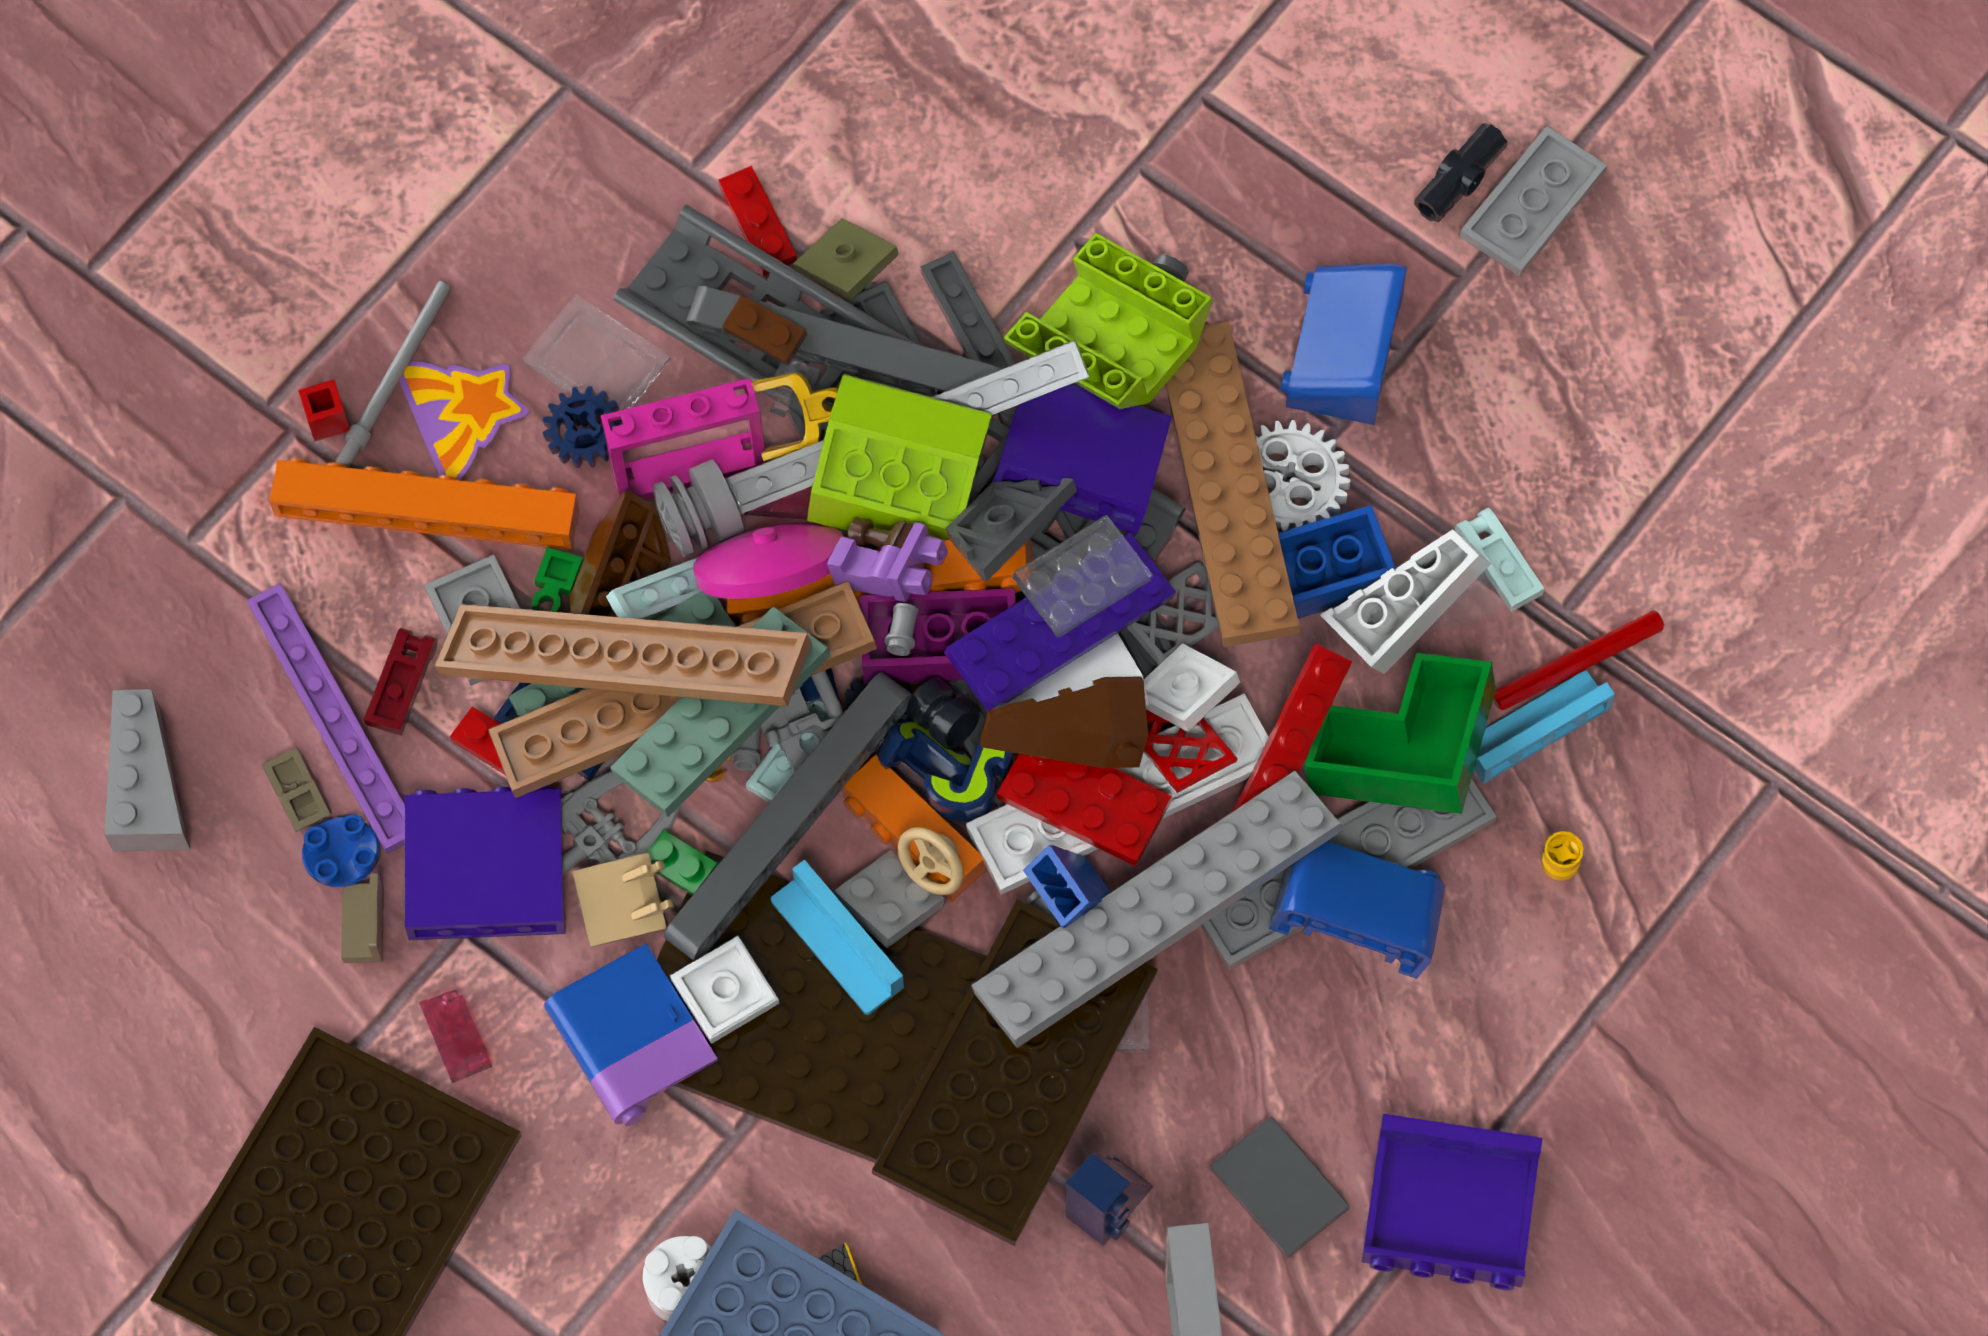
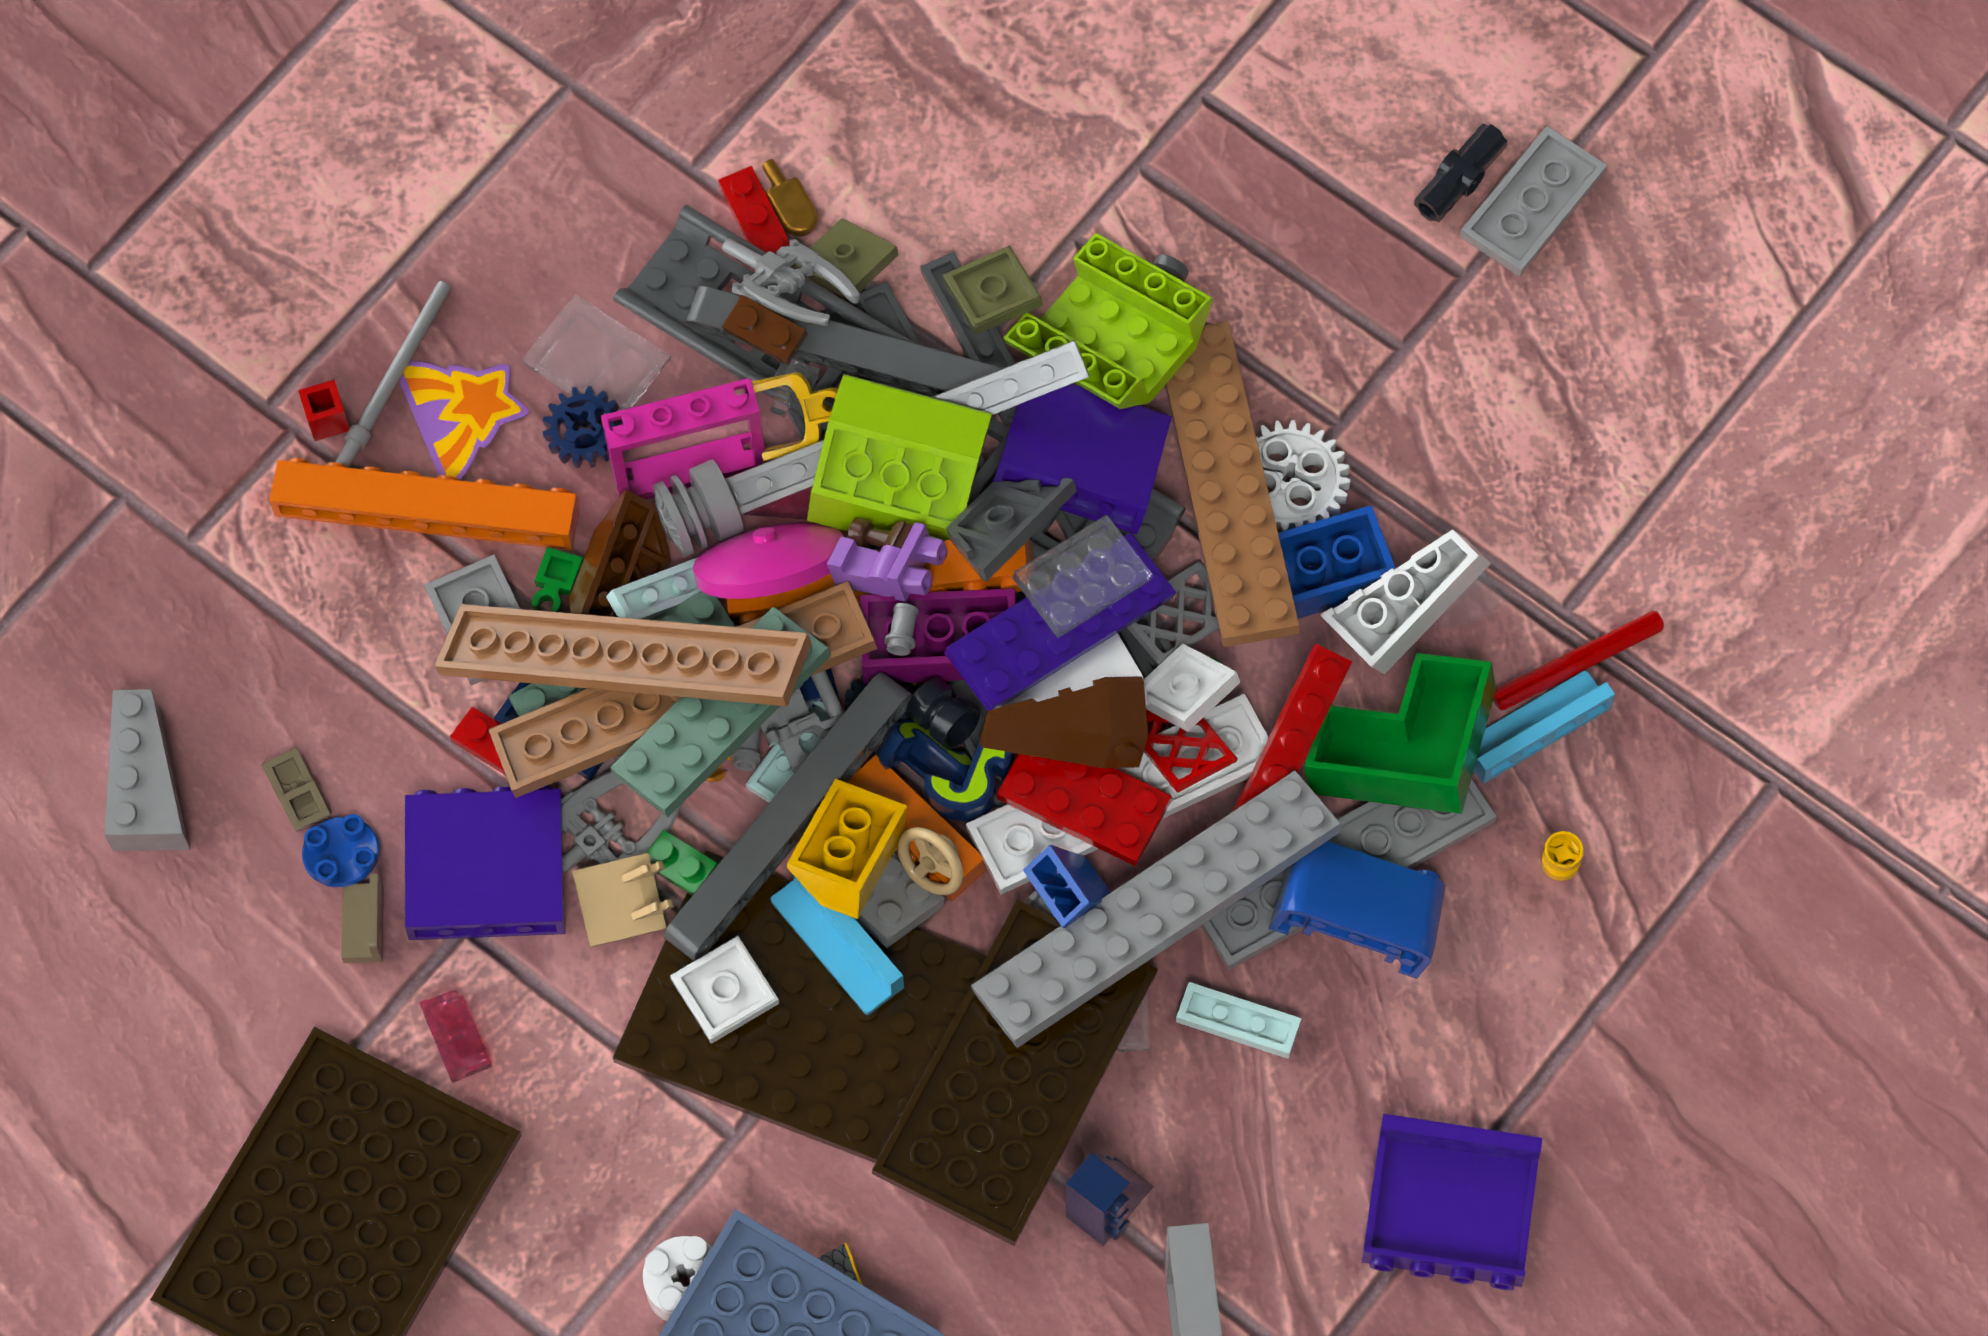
medium lavender plate [247,583,405,855] -> none
dark red plate [363,628,438,736] -> none
blue door [544,944,718,1126] -> none
dark grey tile [1210,1117,1349,1259] -> none
windscreen [1281,263,1407,425] -> none
light aqua plate [1455,508,1544,612] -> none
none -> light grey bar [722,238,860,326]
none -> pearl gold piece [762,159,818,237]
none -> yellow slope [787,779,907,919]
none -> olive plate [943,245,1043,336]
none -> light aqua plate [1176,982,1302,1059]

